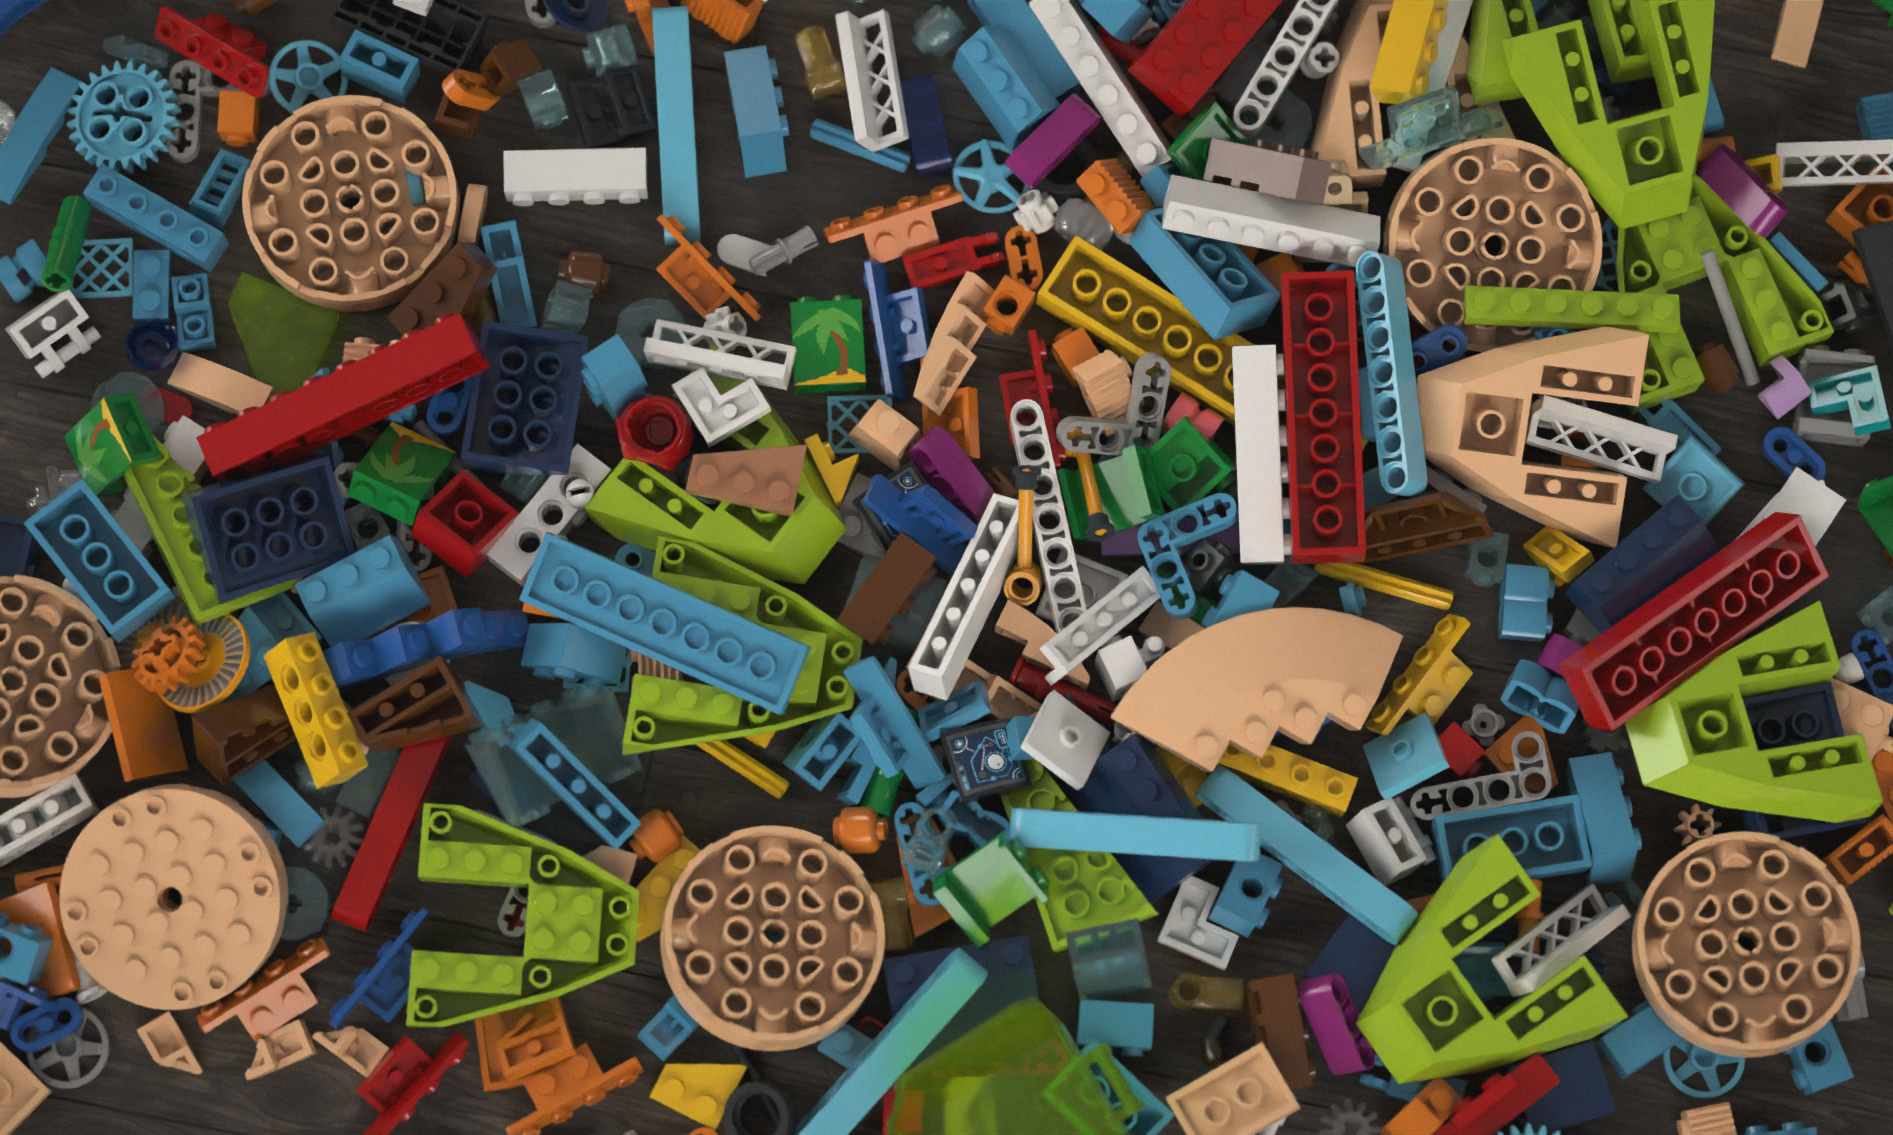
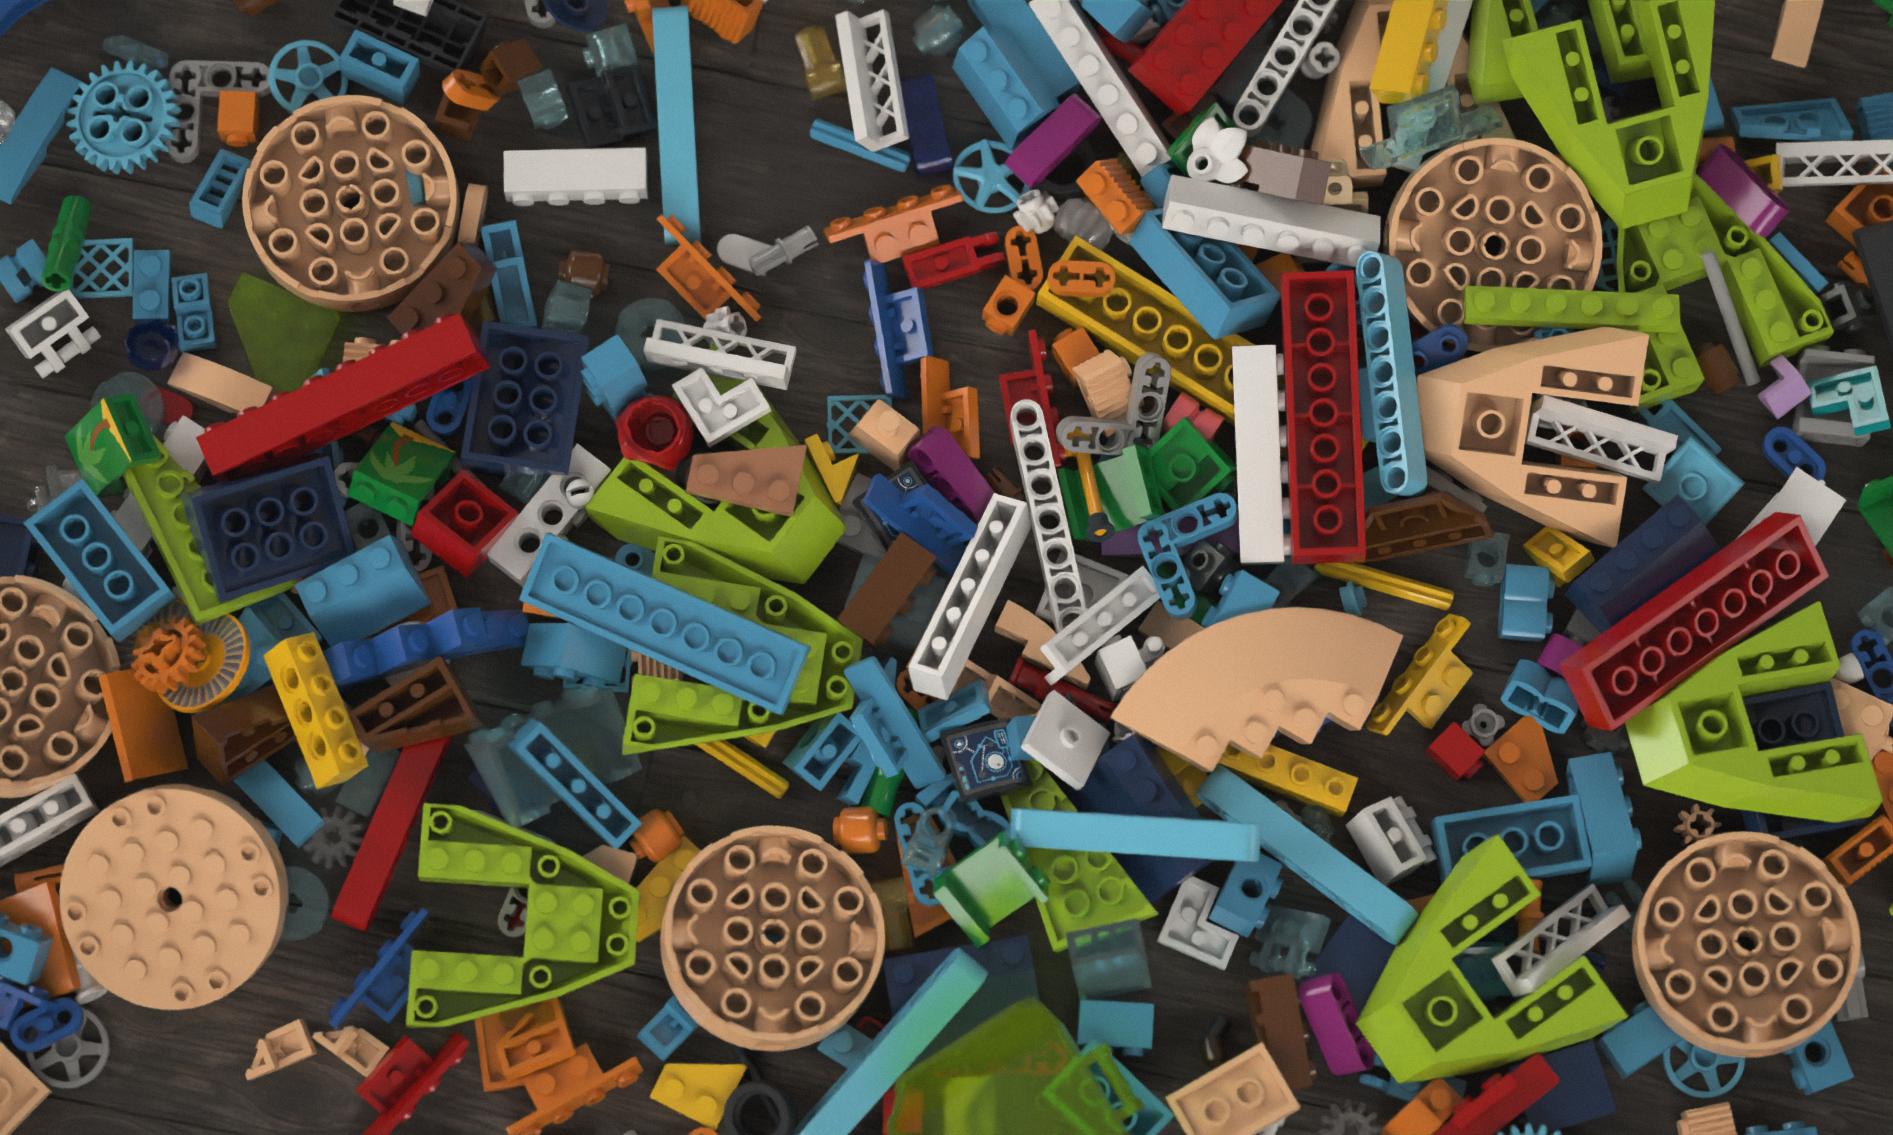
dark azure brick [83,164,229,274] -> none
light nougat slope [137,1010,203,1075] -> none
red bracket [154,6,270,99] -> none
orange bracket [196,937,331,1042] -> none
medium azure tile [463,681,521,746] -> none
dark azure wedge [724,45,789,178] -> none
green panel [790,295,866,394] -> none
light nougat slope [913,271,995,416] -> none
light orange piece [1004,465,1044,606] -> none
clear yellow piece [1168,973,1244,1011] -> none
medium azure plate [1363,712,1450,801] -> none
light grey beam [1411,731,1552,820] -> none
none -> orange beam [1047,260,1116,298]
none -> white plate [1187,118,1248,184]
none -> clear light blue plate [1249,904,1331,978]
none -> dark azure wing [1731,98,1853,142]

